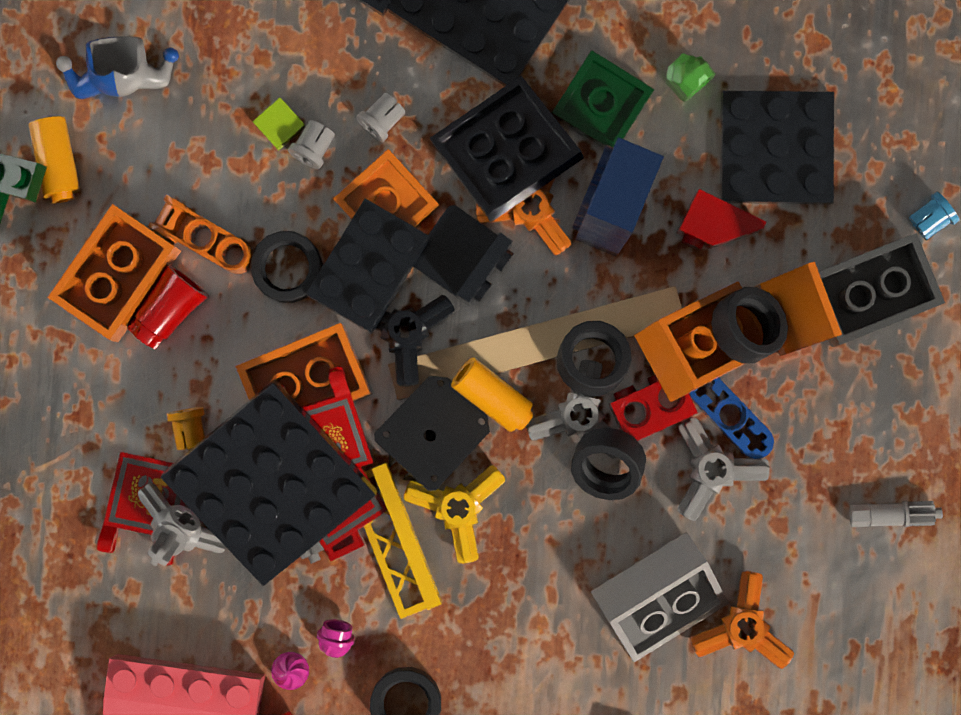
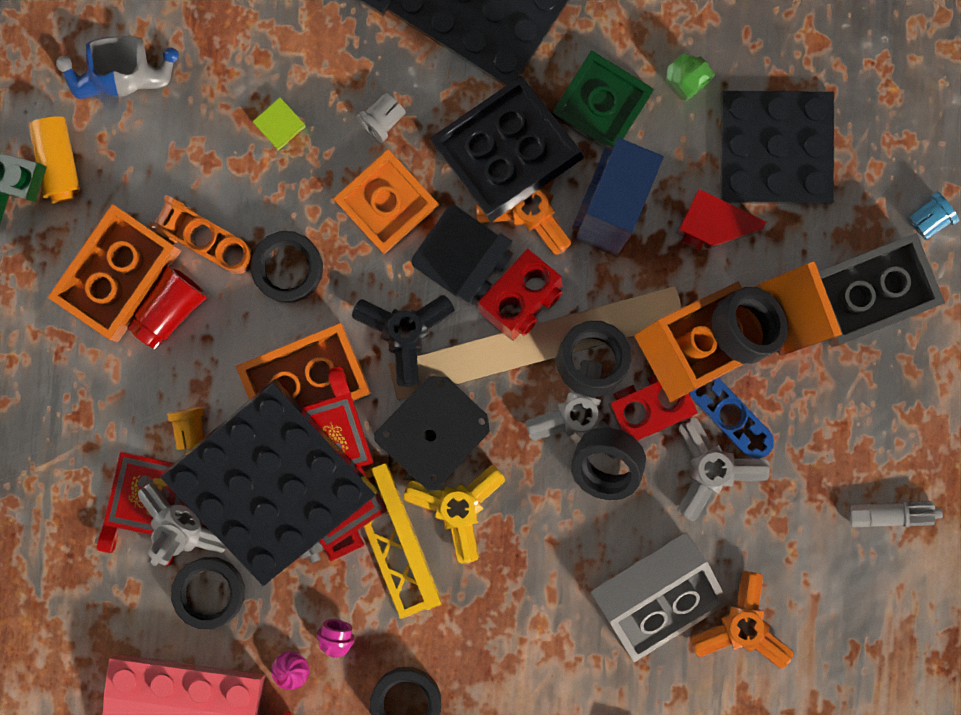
light grey bush [288,120,335,169] -> none
black plate [306,198,430,334] -> none
light orange brick [451,357,533,432] -> none
none -> black tyre [171,557,245,629]
none -> red brick [478,248,563,341]

